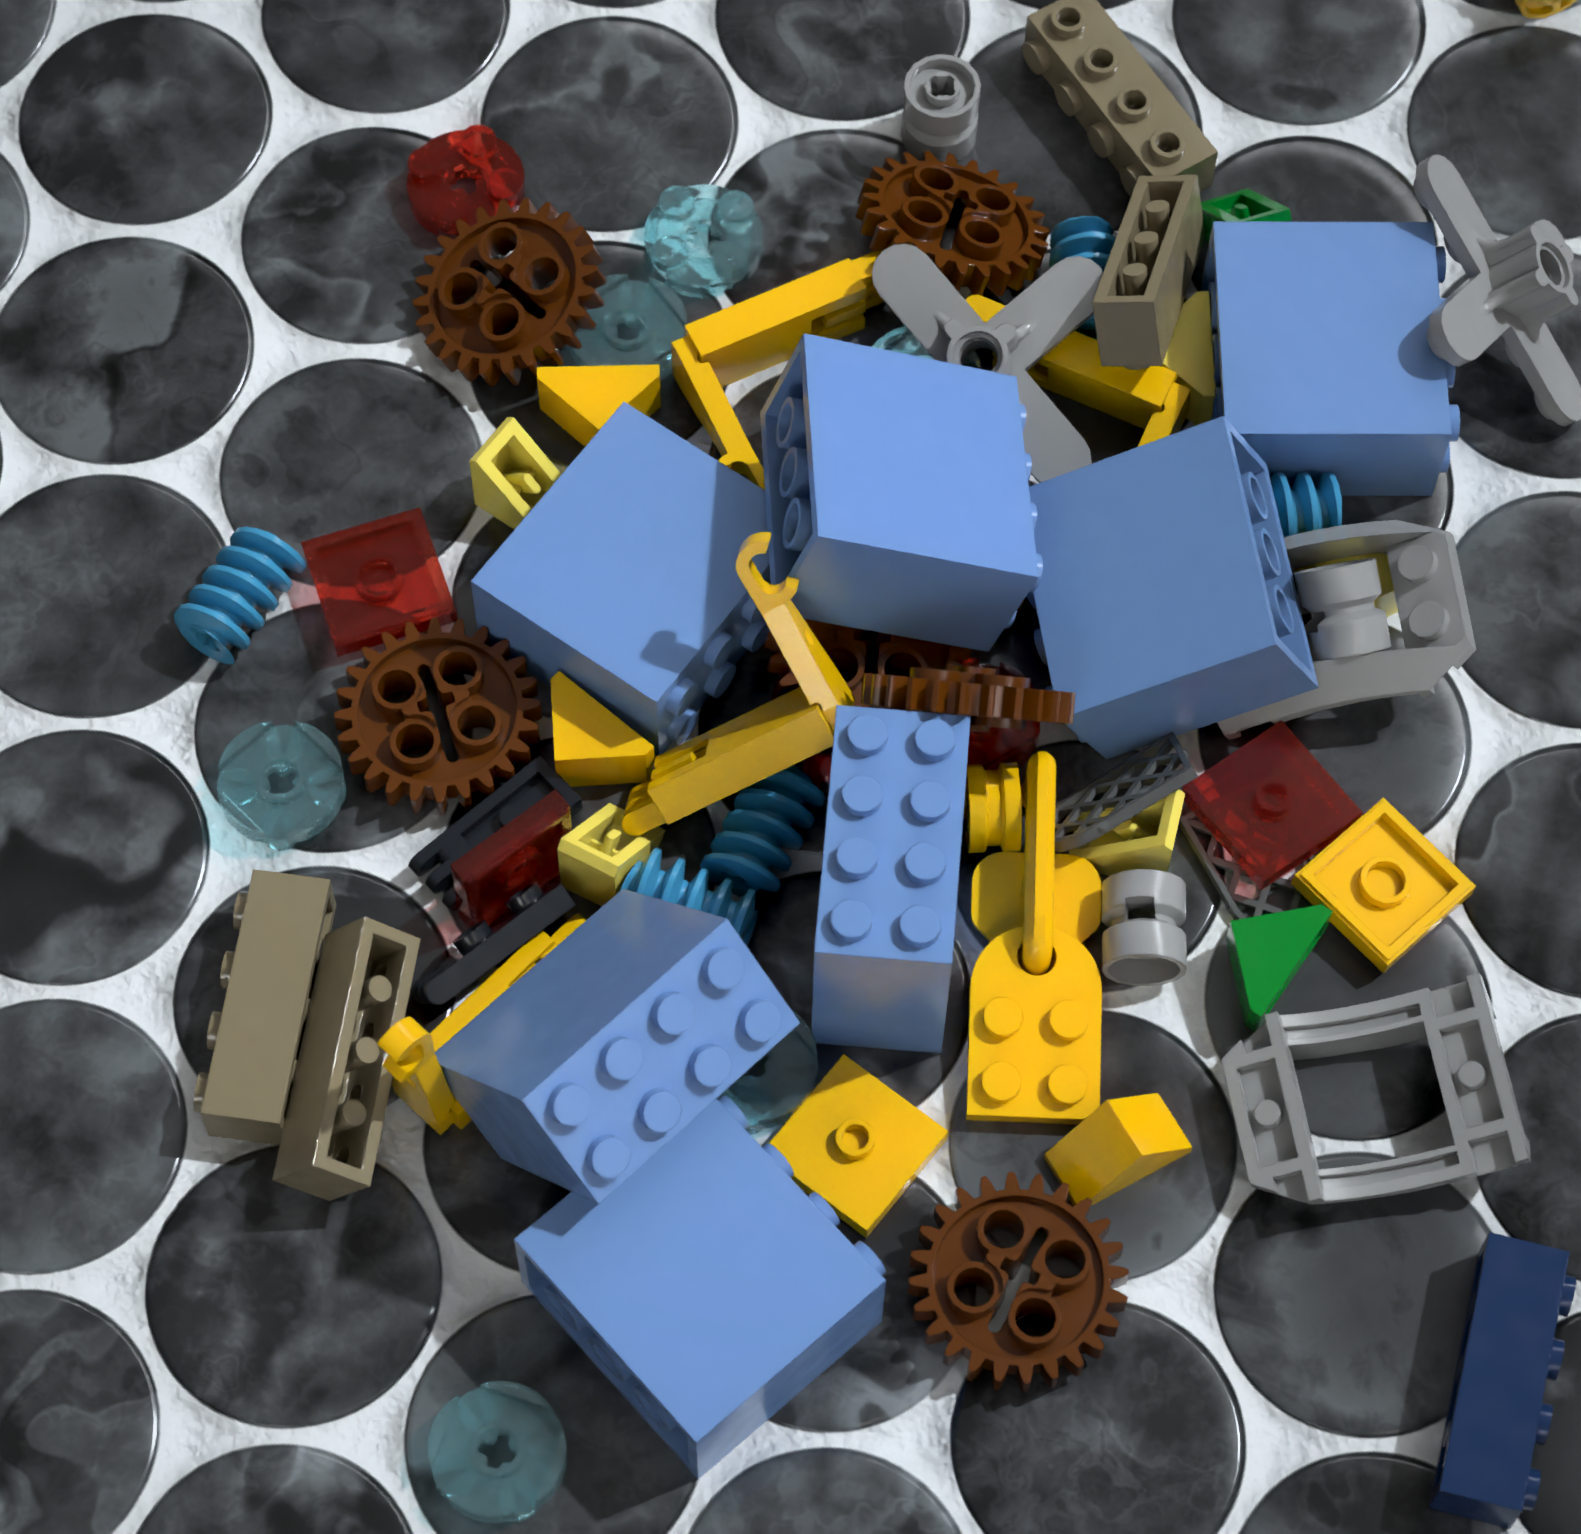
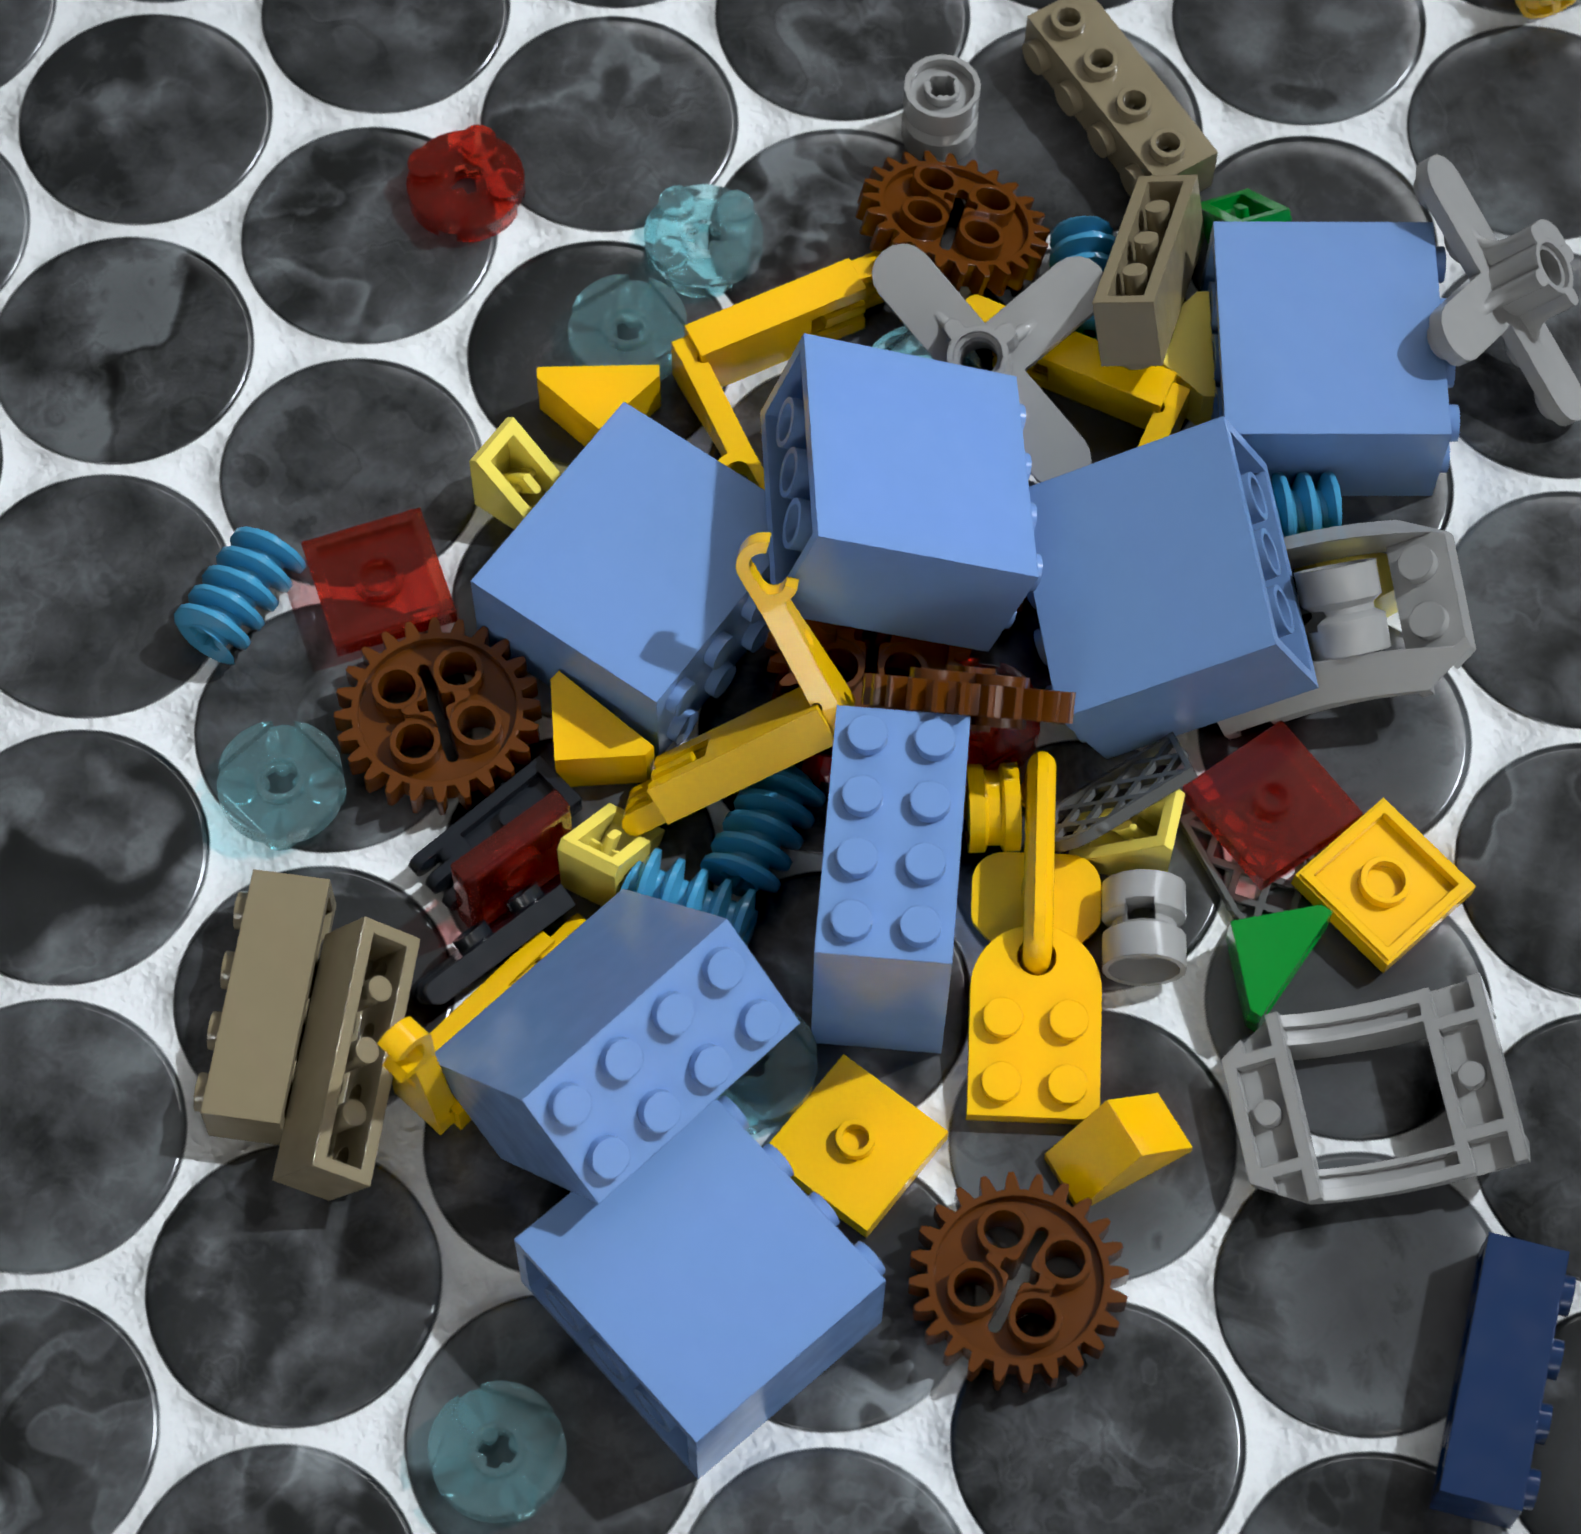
reddish brown gear [412,198,607,387] -> none

